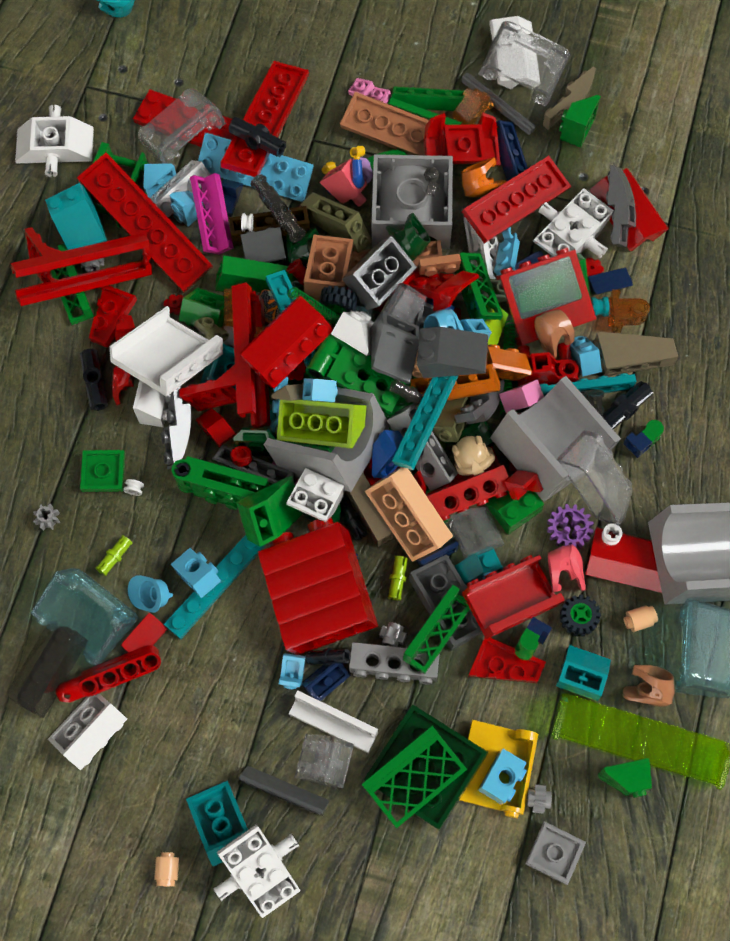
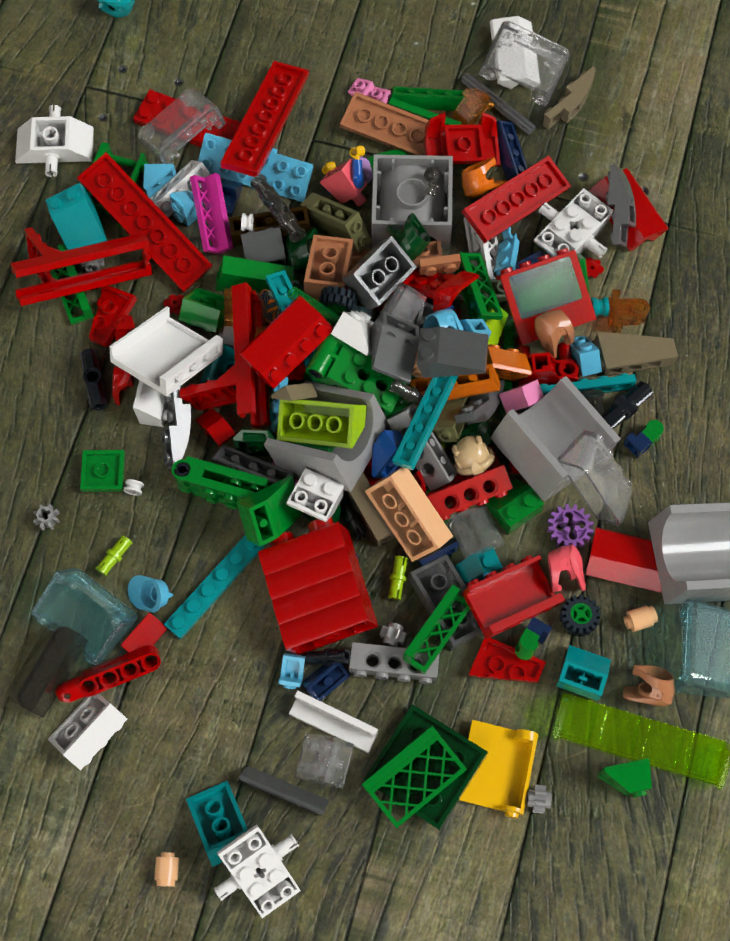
medium azure brick [171,548,221,598] -> none
olive plate [194,317,229,342] -> none
black piece [229,117,286,157] -> none
red tile [230,446,252,467] -> none
red bush [287,259,306,285] -> none
medium azure brick [302,379,338,402] -> none
medium azure brick [478,749,527,805] -> none
red panel [505,470,543,500] -> none
light grey plate [525,821,586,885] -> none
green slope [559,95,601,148] -> none
dark blue slope [588,268,633,296] -> none
white bush [601,524,623,546] -> none

